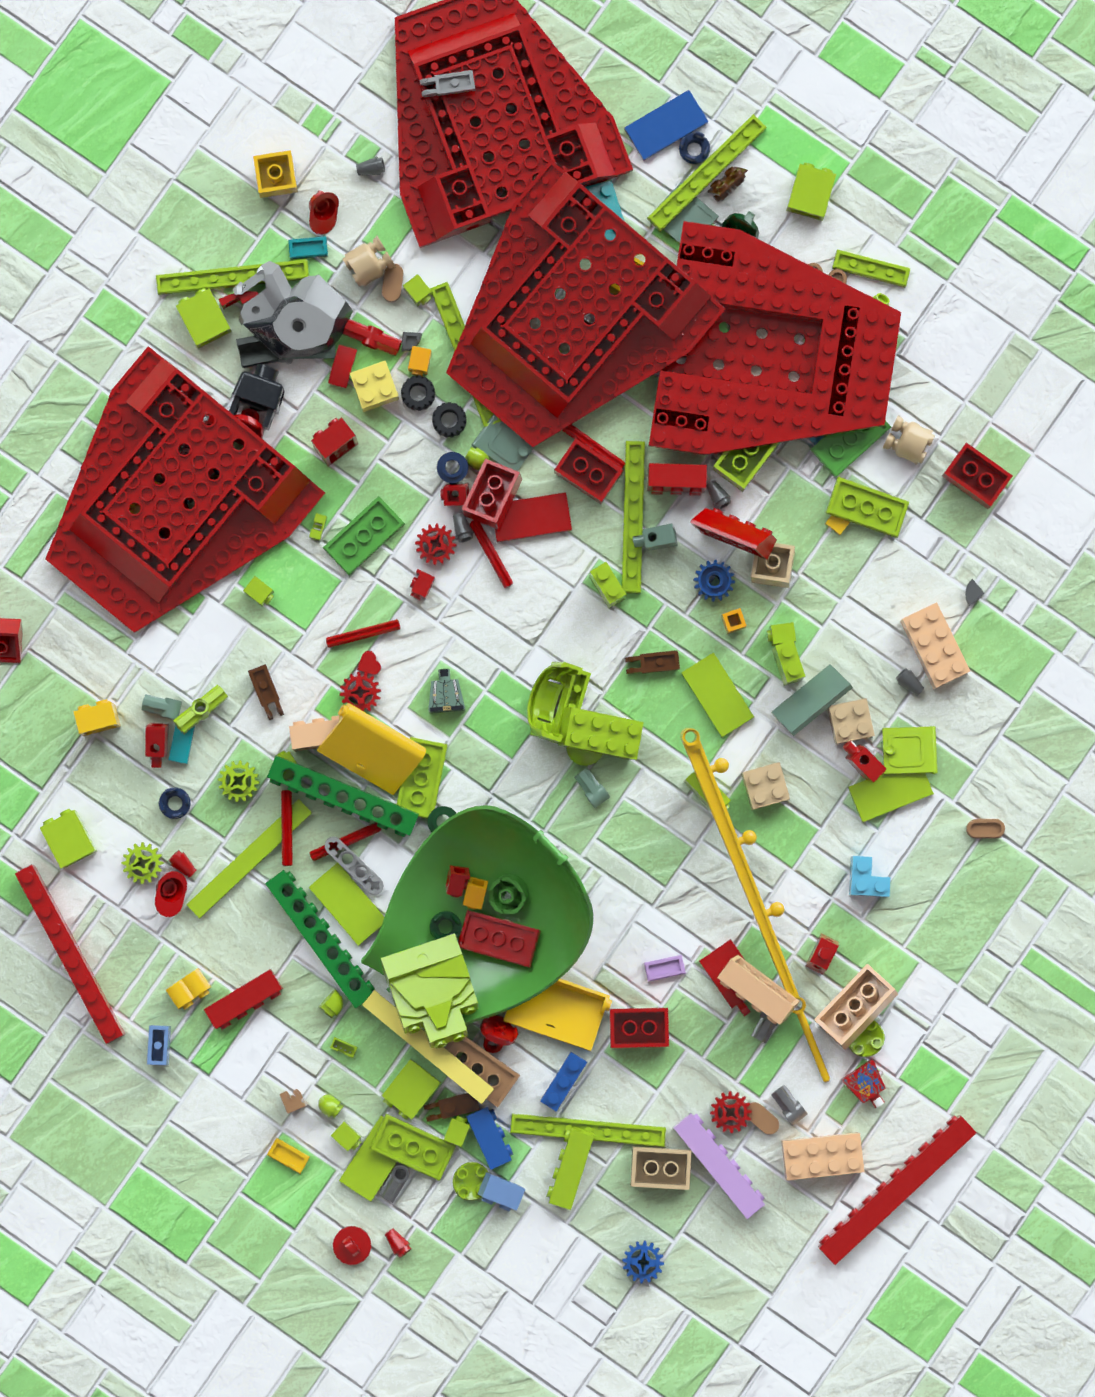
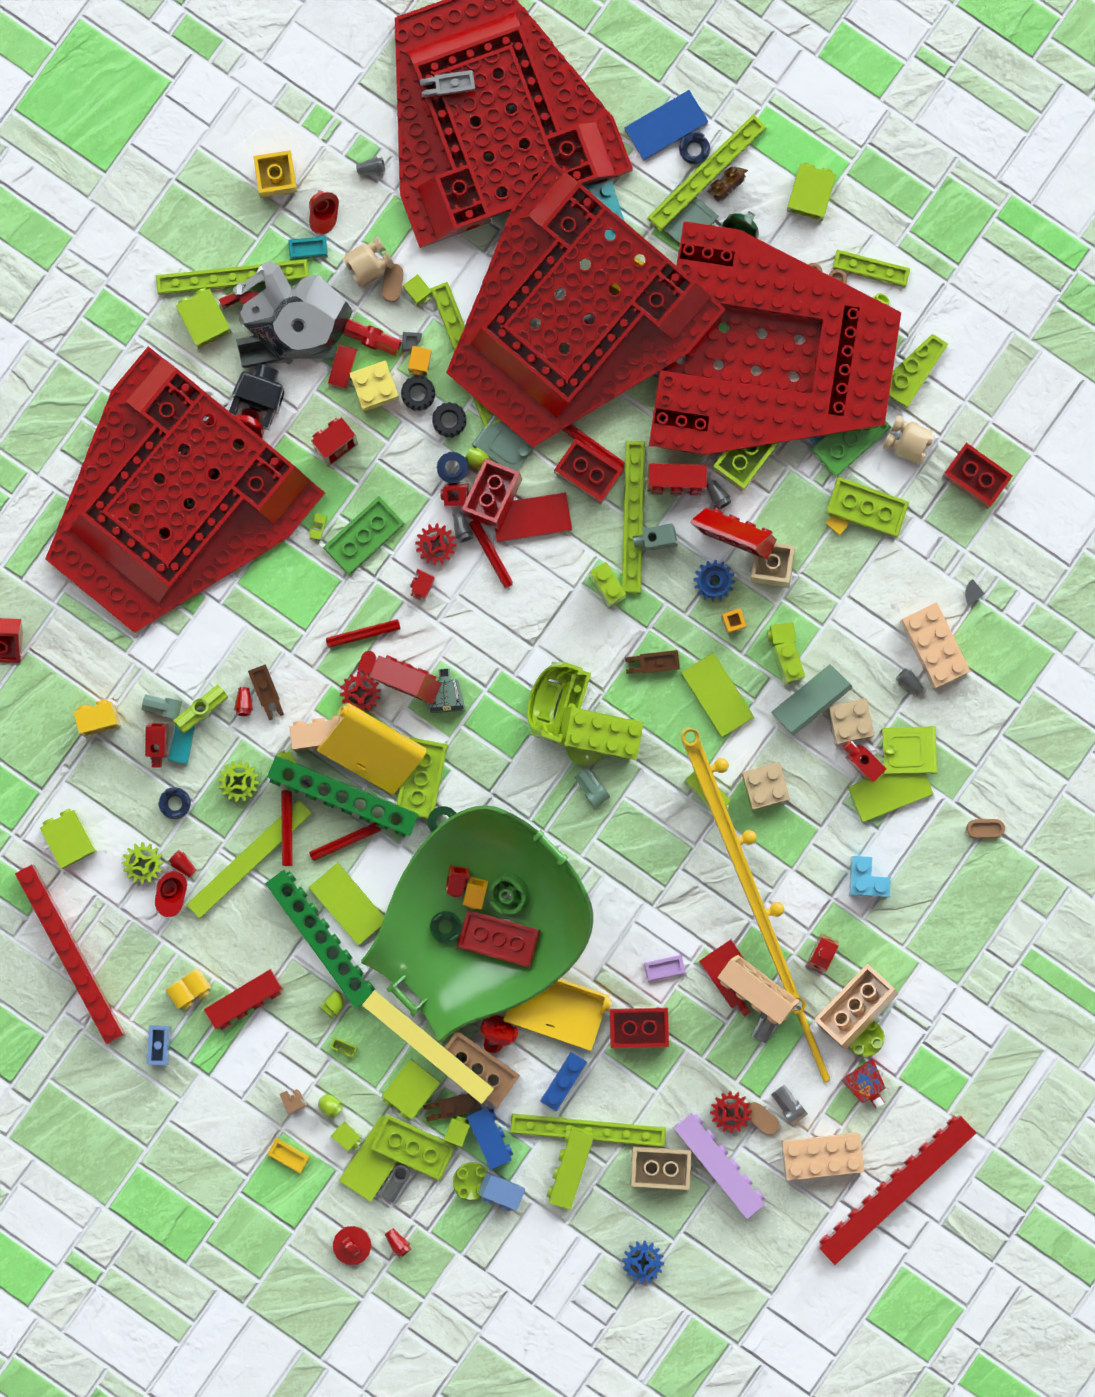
lime brick [243,576,274,606] -> none
light grey beam [325,836,384,895] -> none
lime panel [381,933,479,1048] -> none
none -> red cone [234,687,253,716]
none -> brick [369,655,442,705]
none -> lime wing [889,334,948,408]

